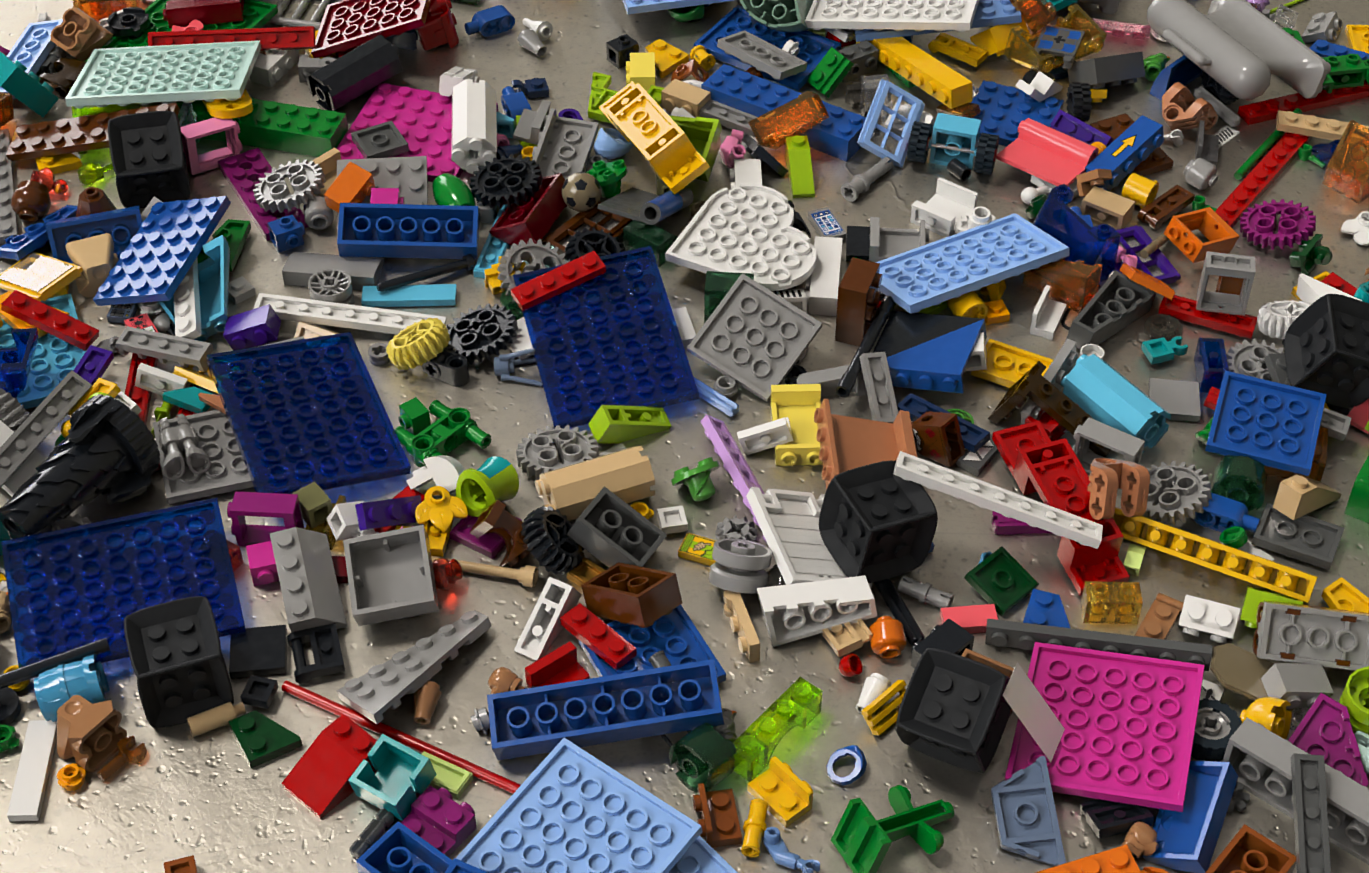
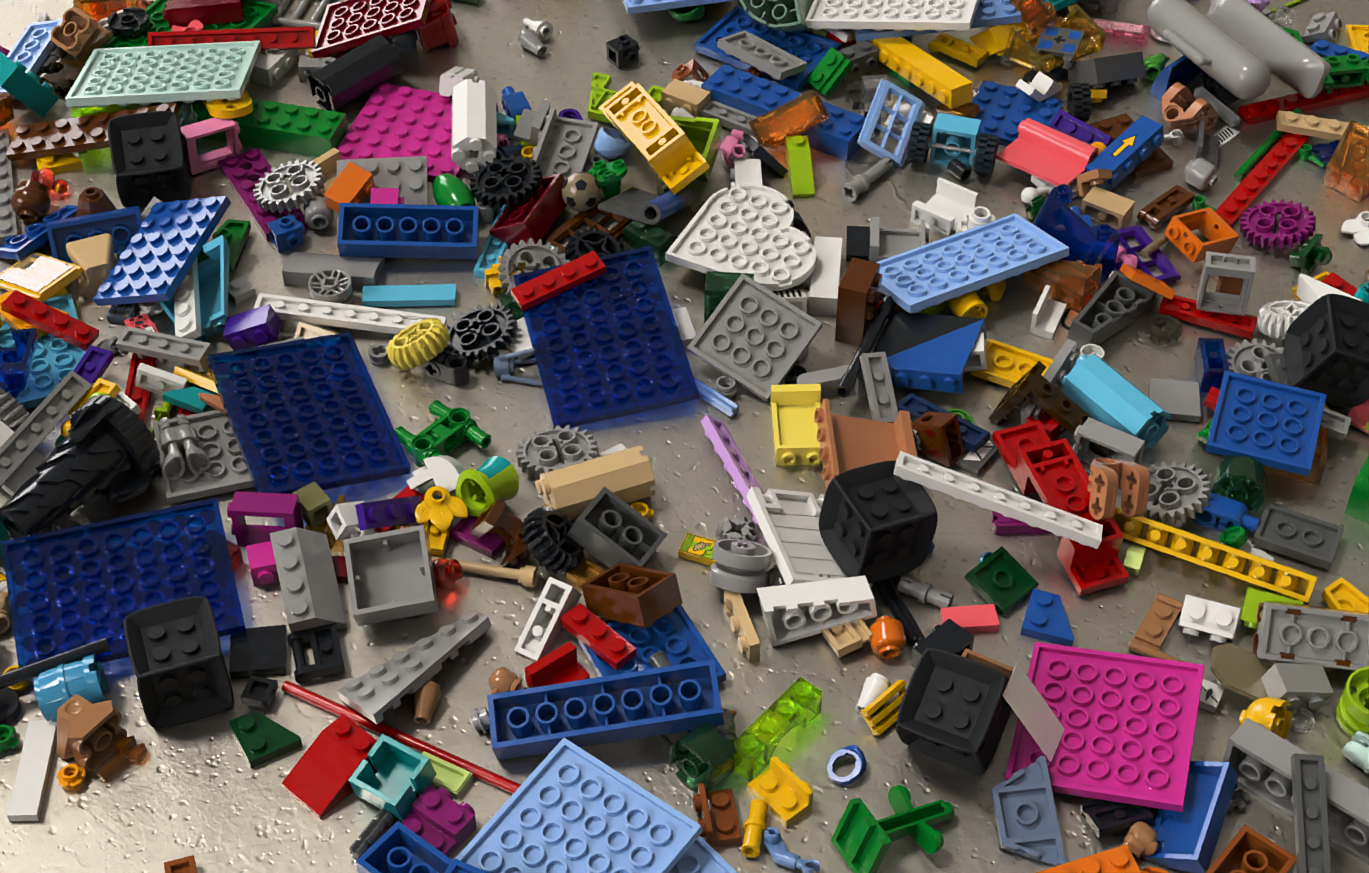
clear neon green piece [78,163,113,187] -> none
light grey hinge [153,313,175,336] -> none
tan cylinder [187,702,246,737] -> none
dark grey plate [351,120,409,159] -> none
black bar [377,254,475,292] -> none
green plate [398,397,431,435] -> none
blue piece [464,5,515,37] -> none
dark blue plate [511,78,549,99] -> none
lime slope [588,405,671,444] -> none
light yellow brick [626,52,655,92] -> none
yellow wing [645,39,689,78] -> none
white plate [657,505,688,534] -> none
bright green plate [671,457,720,502] -> none
yellow bush [689,45,716,71] -> none
white panel [737,417,793,455] -> none
white plate [782,39,800,56] -> none
tile [807,207,847,240] -> none
red hinge [838,653,863,677] -> none
light orange plate [984,299,1010,325] -> none
dark grey plate [985,619,1212,671] -> none
clear yellow brick [1081,581,1143,624] -> none
yellow piece [1121,173,1159,209] -> none
teal plate [1141,336,1188,364] -> none
wheel [1191,699,1242,762] -> none
tan slope [1273,474,1341,520] -> none
magenta plate [1288,693,1369,787] -> none

